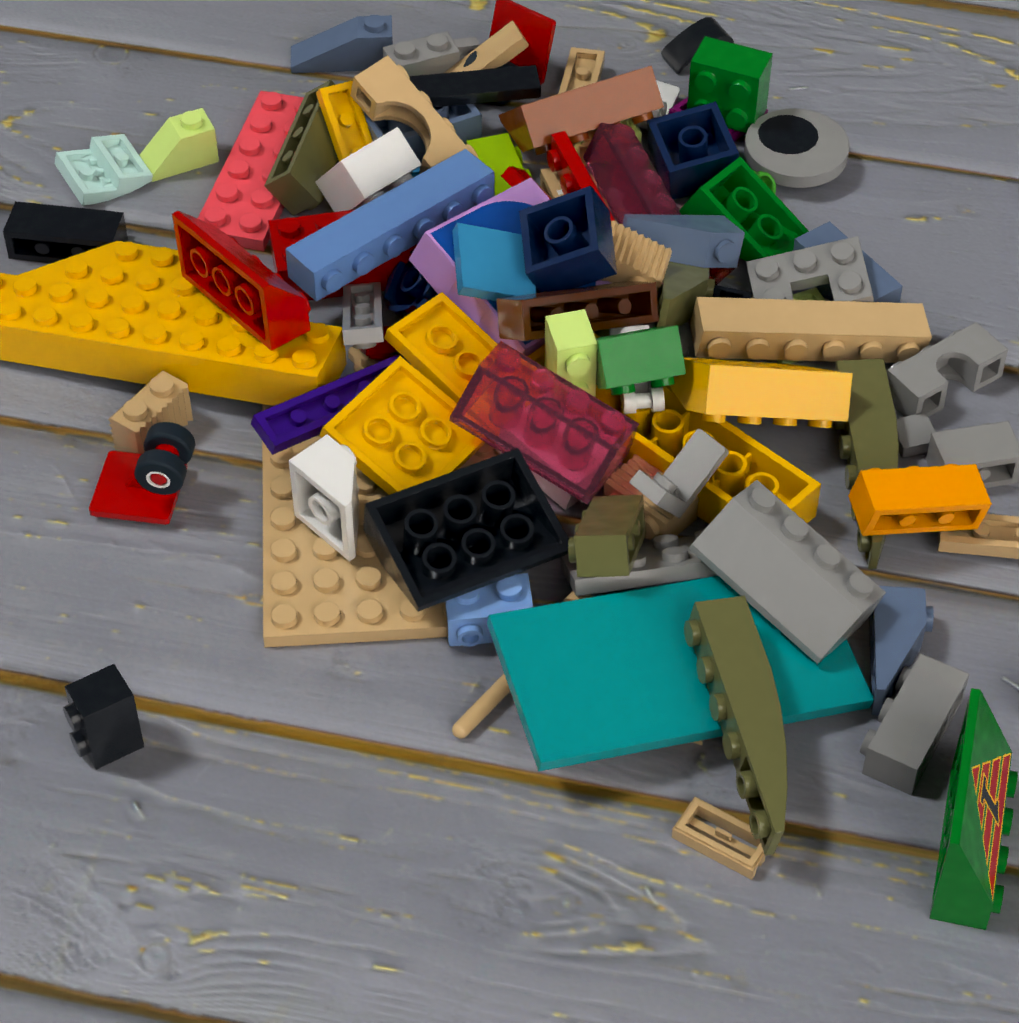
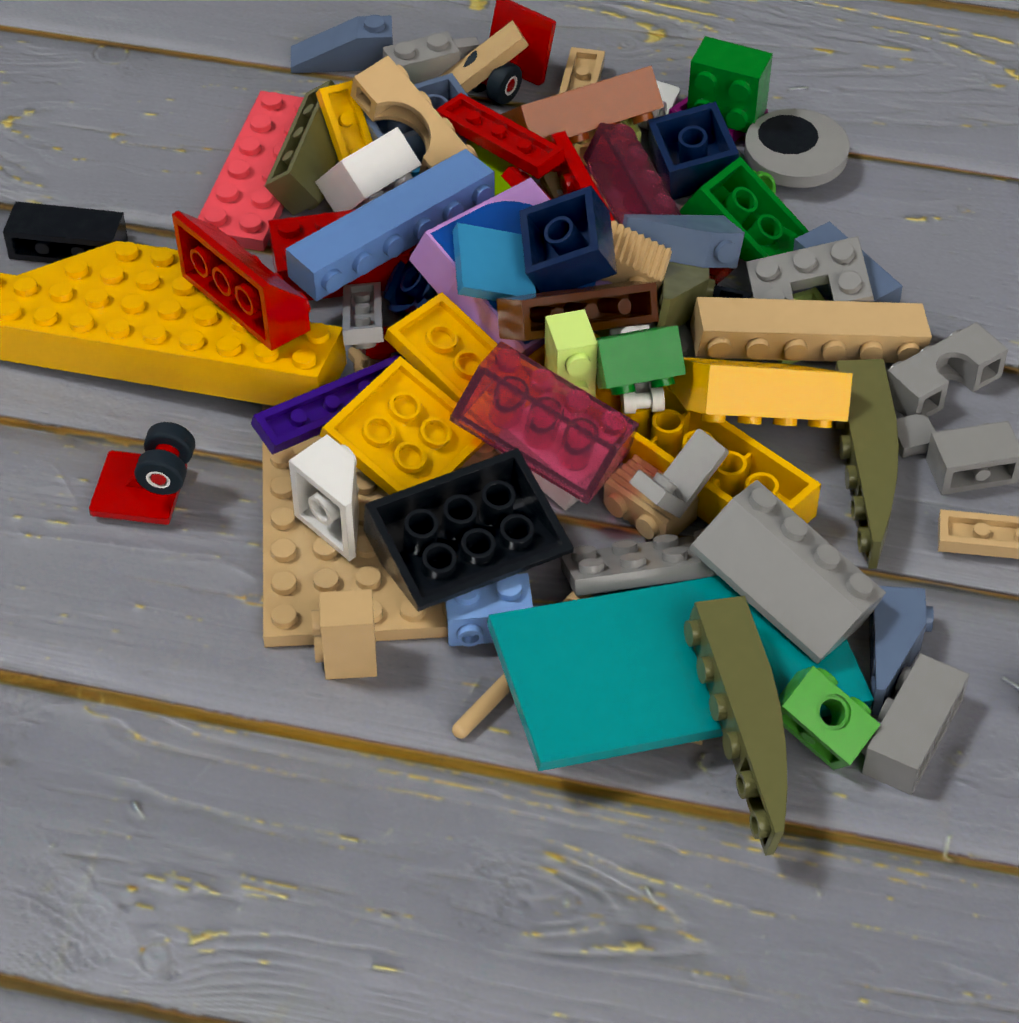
light aqua slope [54,134,153,206] -> none
black brick [63,664,144,770] -> none
tan brick [108,371,193,454] -> none
yellowish green slope [139,108,219,182] -> none
black tile [409,65,541,107] -> none
olive brick [568,495,646,577] -> none
black panel [661,17,734,74] -> none
tan tile [671,797,765,880] -> none
light orange brick [848,464,992,536] -> none
green slope [929,688,1018,930] -> none
none -> tan brick [311,589,377,680]
none -> red plate [436,93,565,179]
none -> bright green brick [778,666,881,770]

